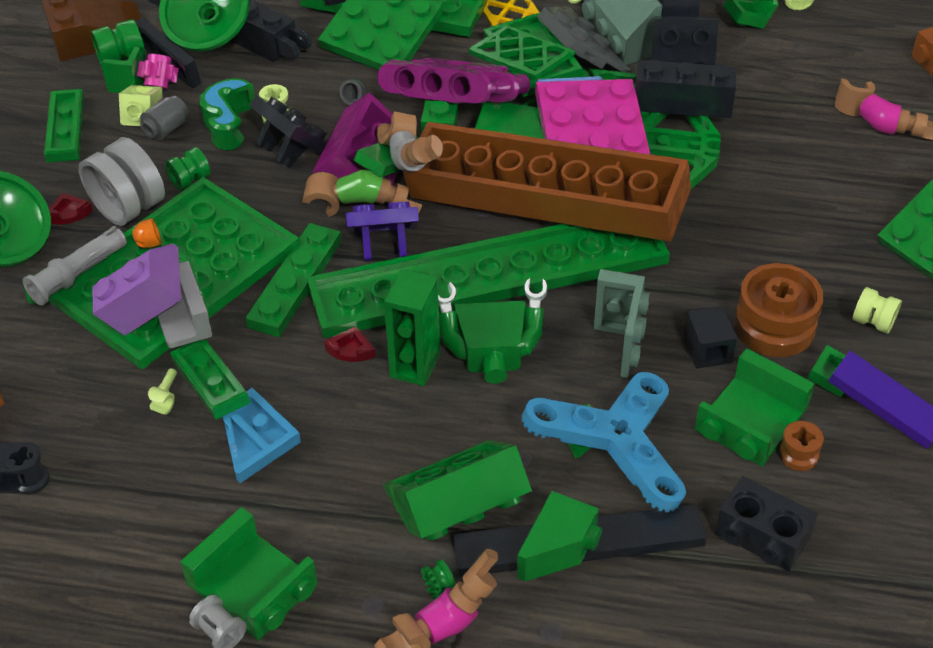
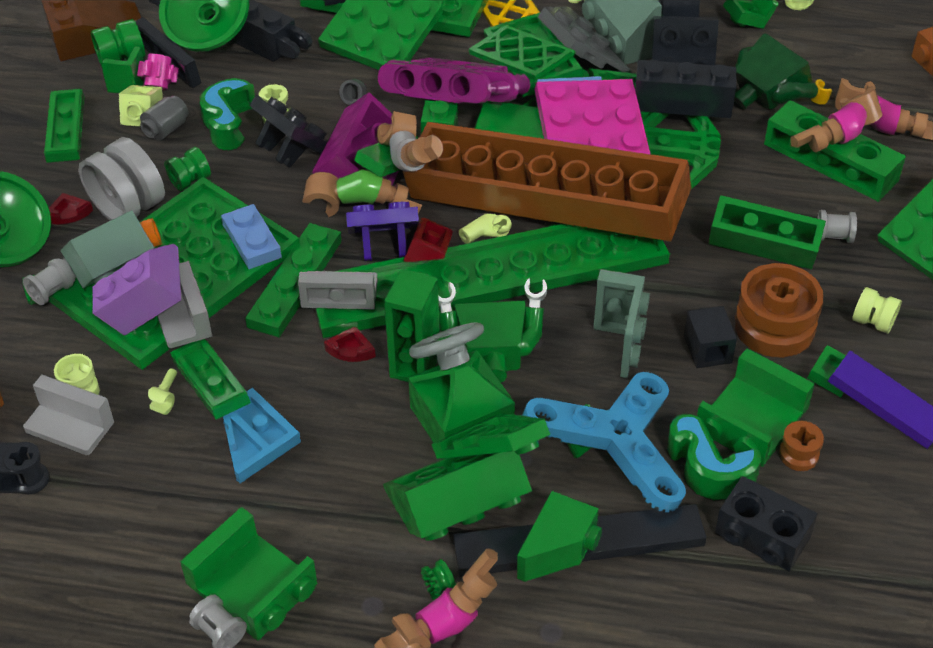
none -> light grey panel [23,375,114,455]
none -> yellowish green wheel [54,354,100,395]
none -> sand green brick [61,210,154,288]
none -> medium blue plate [221,204,282,269]
none -> light grey panel [298,271,378,309]
none -> dark red slope [403,217,453,262]
none -> green piece [408,322,515,443]
none -> green wing [431,413,551,459]
none -> yellowish green arm [459,214,512,244]
none -> green animal [667,414,761,500]
none -> green brick [708,195,826,270]
none -> dark green torso [734,33,832,110]
none -> green brick [764,100,906,202]
none -> medium nougat piece [790,85,883,152]
none -> light grey bush [817,210,857,243]

